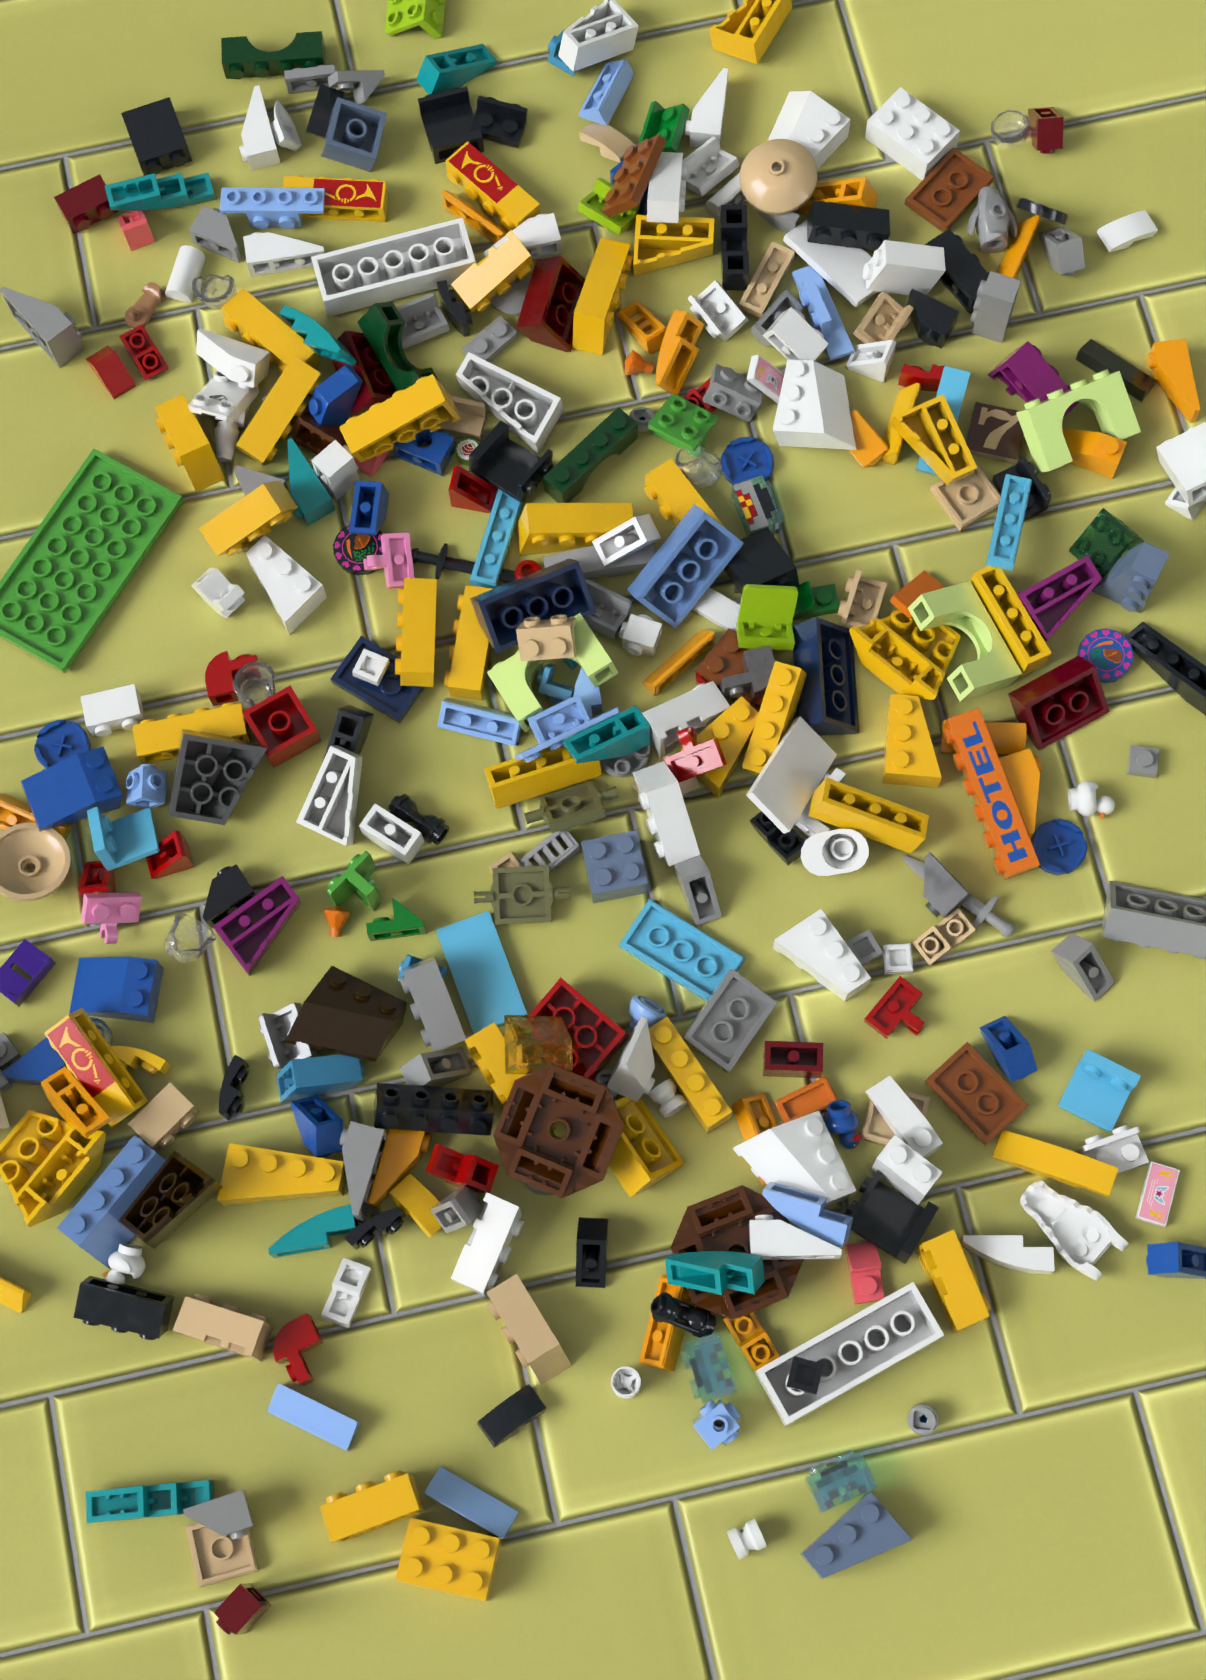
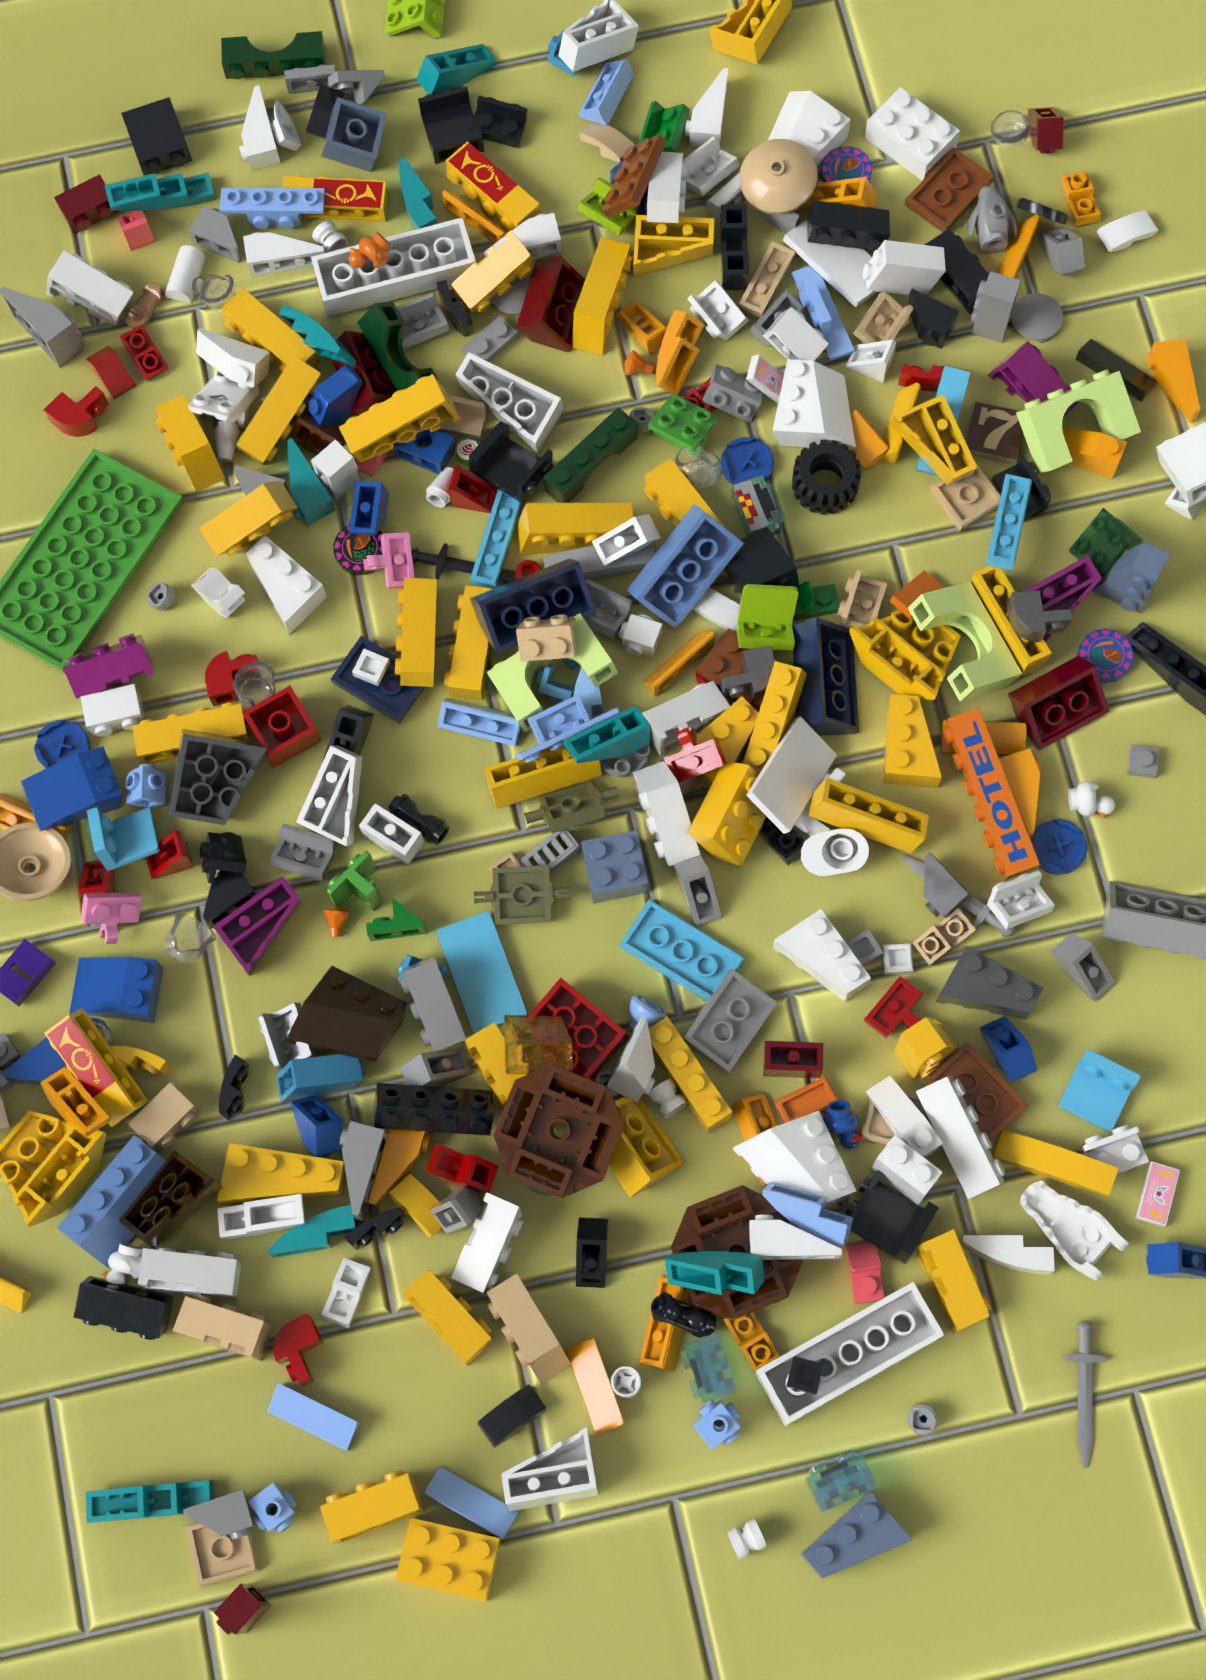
none -> red brick [43,386,109,437]
none -> white wedge [46,250,134,326]
none -> magenta wedge [63,633,154,699]
none -> white wedge [138,1248,242,1298]
none -> light grey tile [147,582,175,611]
none -> black bracket [199,832,247,884]
none -> white slope [217,1194,305,1241]
none -> light blue brick [248,1482,298,1533]
none -> light grey bracket [269,824,335,881]
none -> white wheel [312,220,348,253]
none -> orange animal [348,232,392,268]
none -> teal slope [399,157,437,230]
none -> yellow wedge [402,1269,493,1366]
none -> white cone [426,467,453,508]
none -> white wedge [501,1427,599,1512]
none -> slope [567,1337,625,1435]
none -> yellow brick [687,761,766,866]
none -> black tyre [792,440,861,515]
none -> tile [821,146,872,182]
none -> yellow wedge [893,1017,960,1080]
none -> white brick [916,1075,1005,1199]
none -> dark grey wedge [936,946,1043,1020]
none -> white bracket [987,870,1055,930]
none -> flat silver brick [1007,590,1072,642]
none -> light grey dish [1011,293,1063,343]
none -> light orange slope [1061,171,1101,227]
none -> light grey sword [1062,1320,1107,1468]

